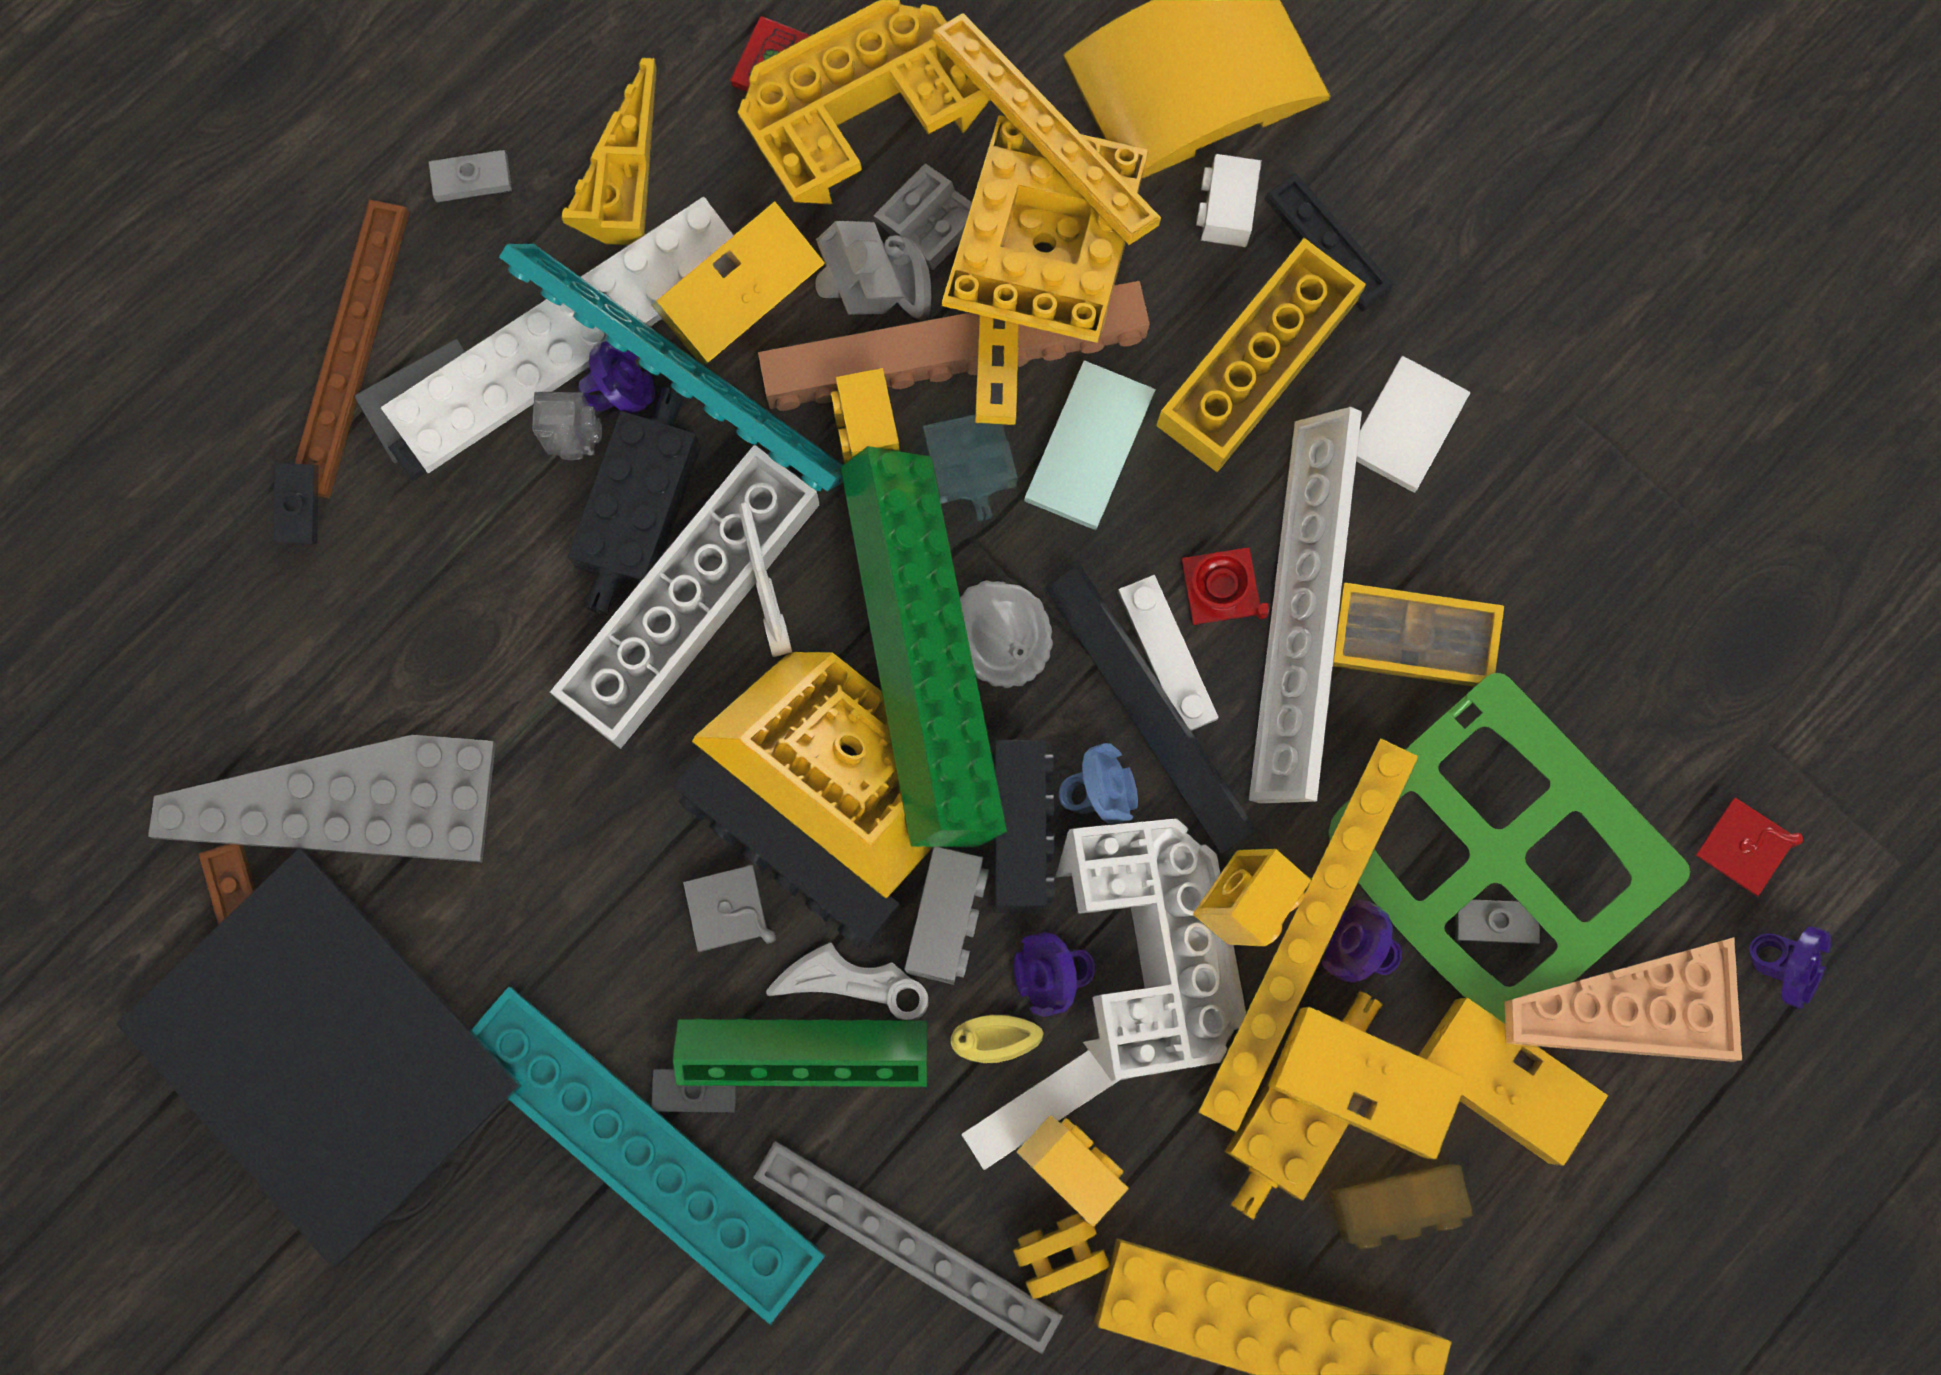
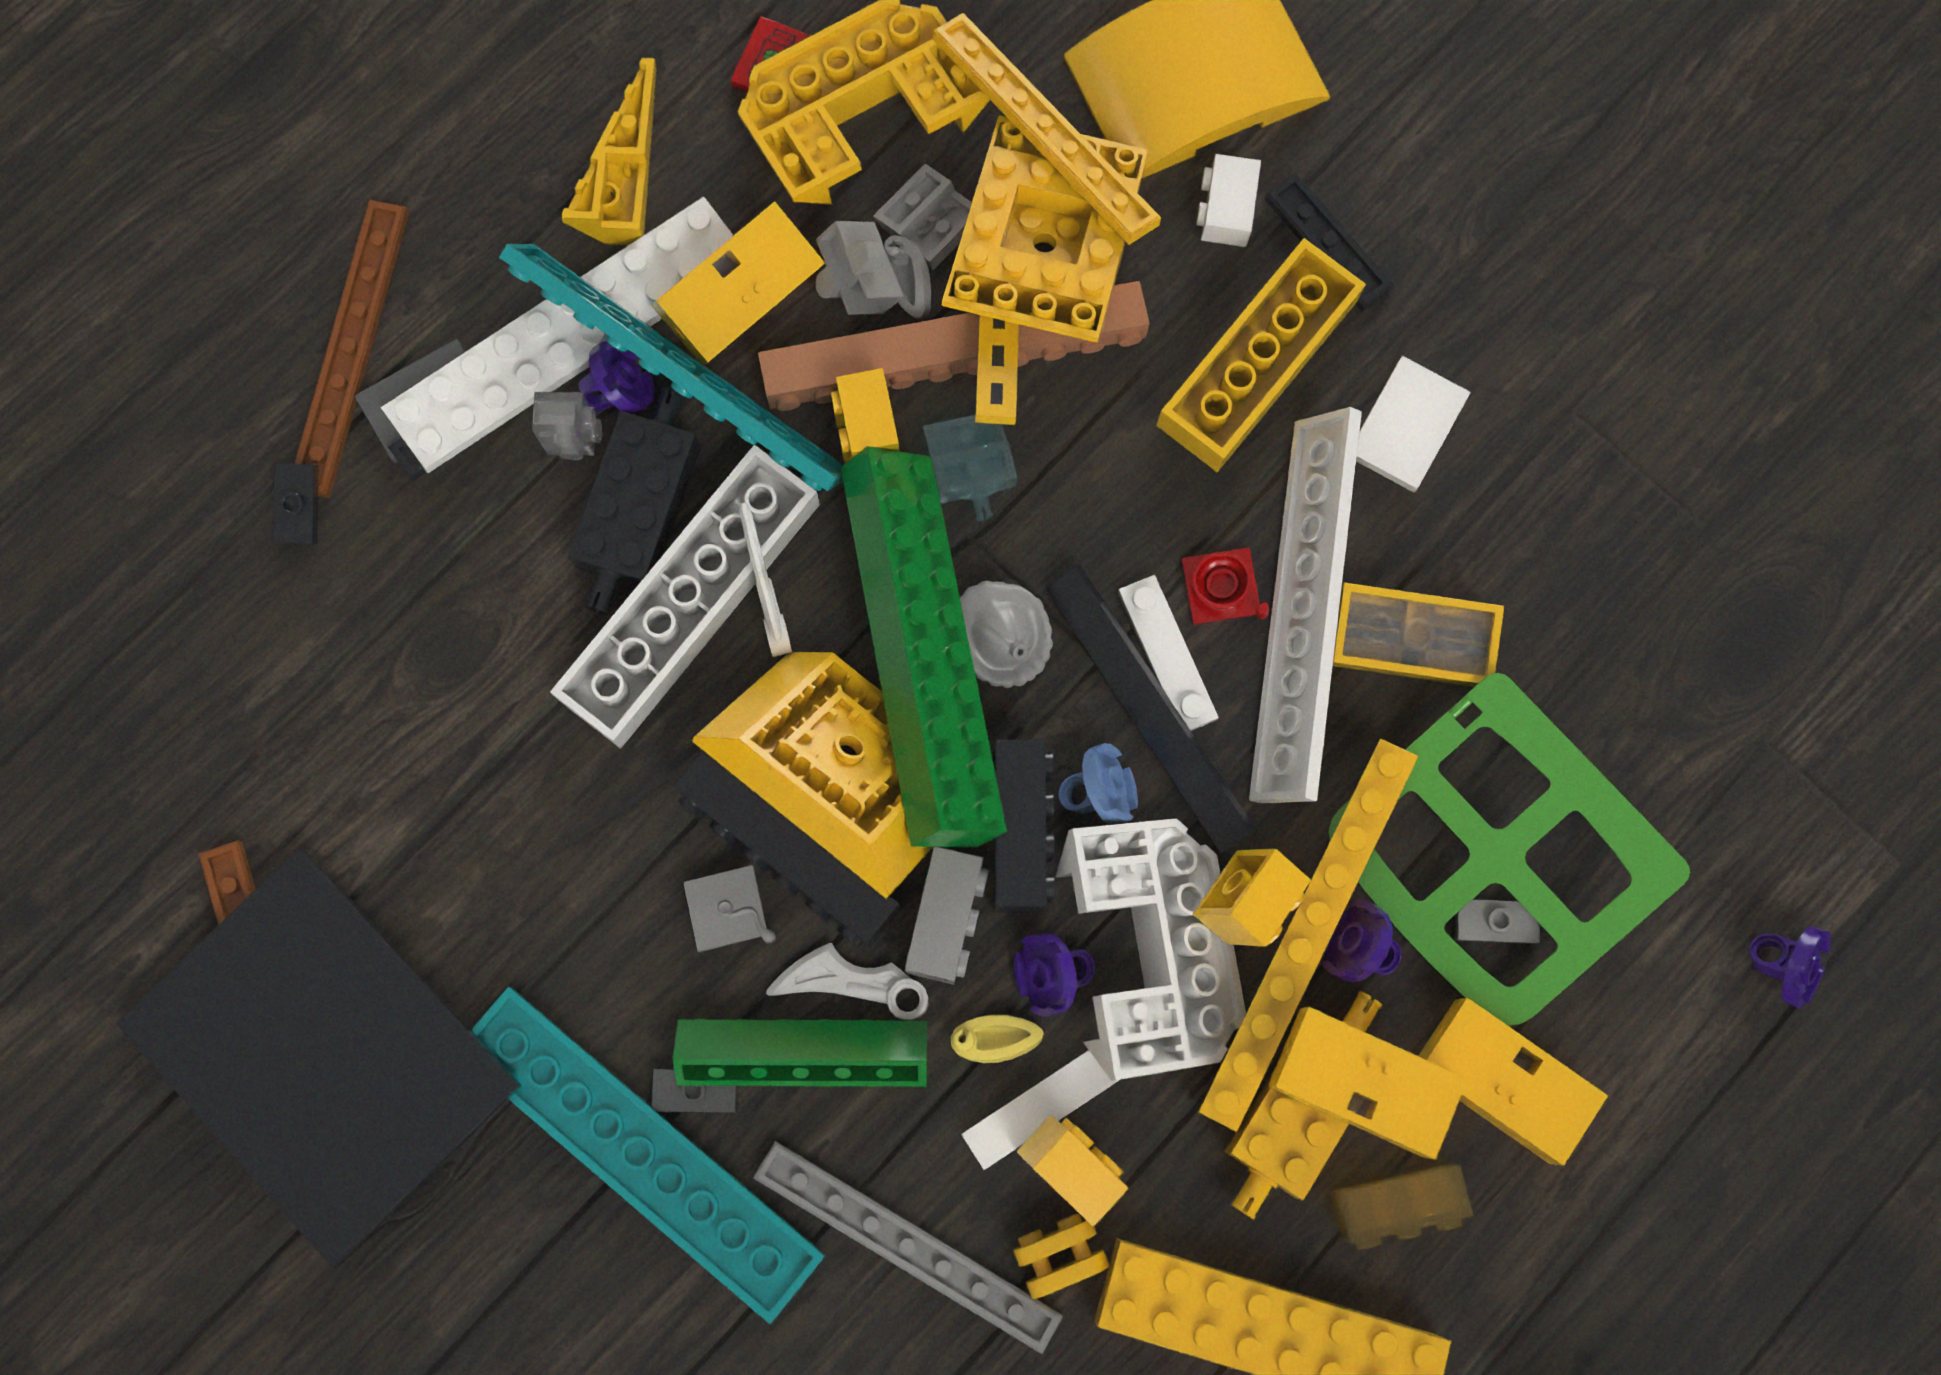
light grey wing [148,735,496,863] -> none
light grey plate [429,150,512,202] -> none
light aqua tile [1024,361,1155,530] -> none
light nougat wing [1505,937,1742,1062] -> none
red hat [1695,797,1803,896] -> none

